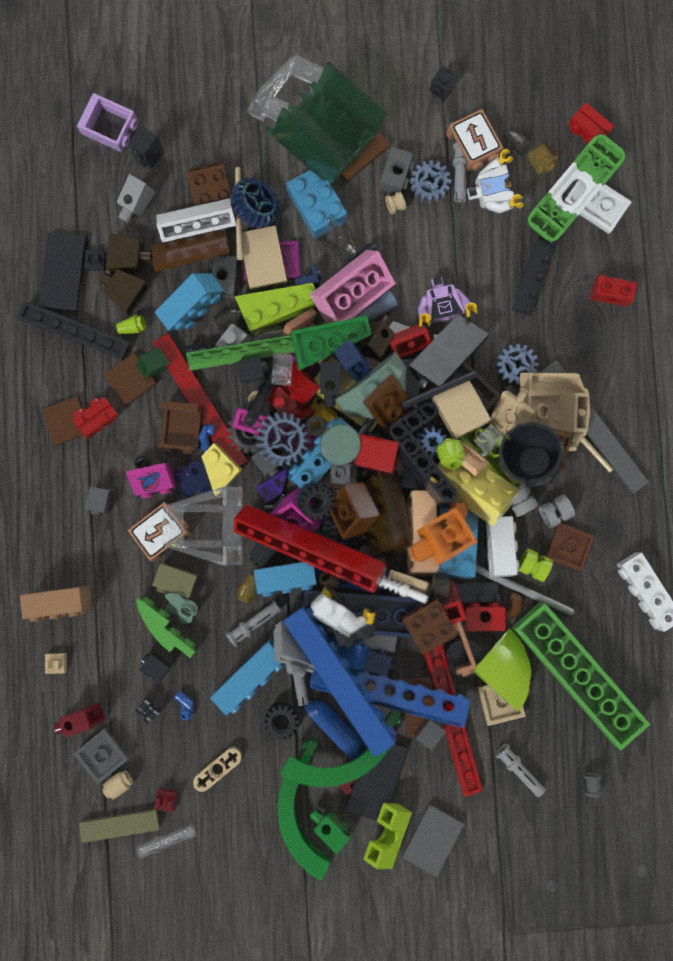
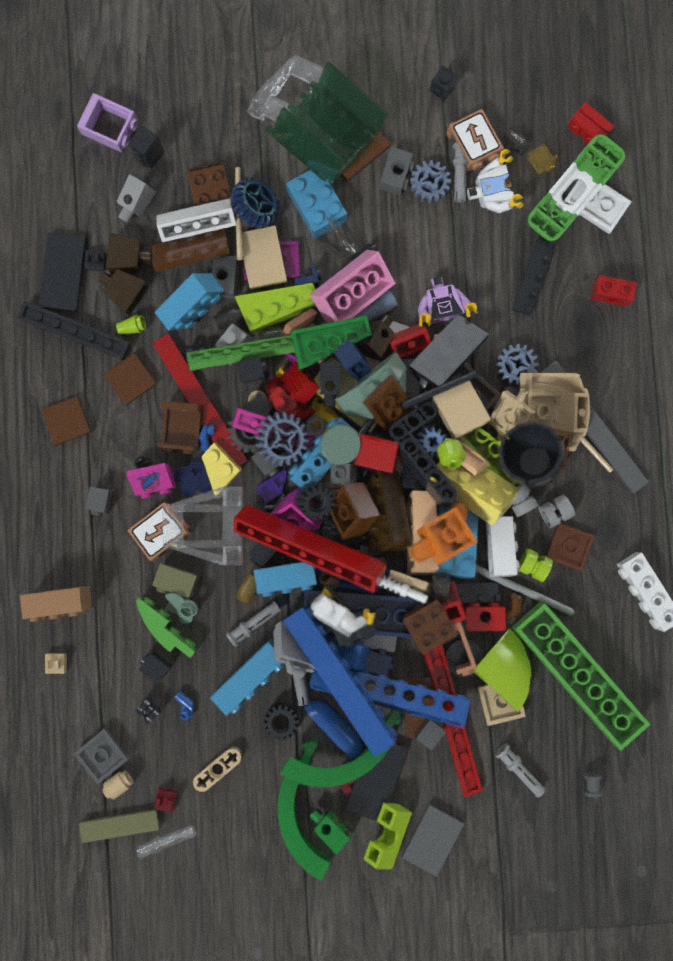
dark red torso [54,702,106,737] -> none
red brick [72,397,118,440] -> none
dark green brick [136,348,169,380] -> none
black axle [244,354,288,427] -> none
clear bracket [271,353,293,386] -> none
tan wheel [385,191,406,215] -> none
clear panel [474,424,503,457] -> none

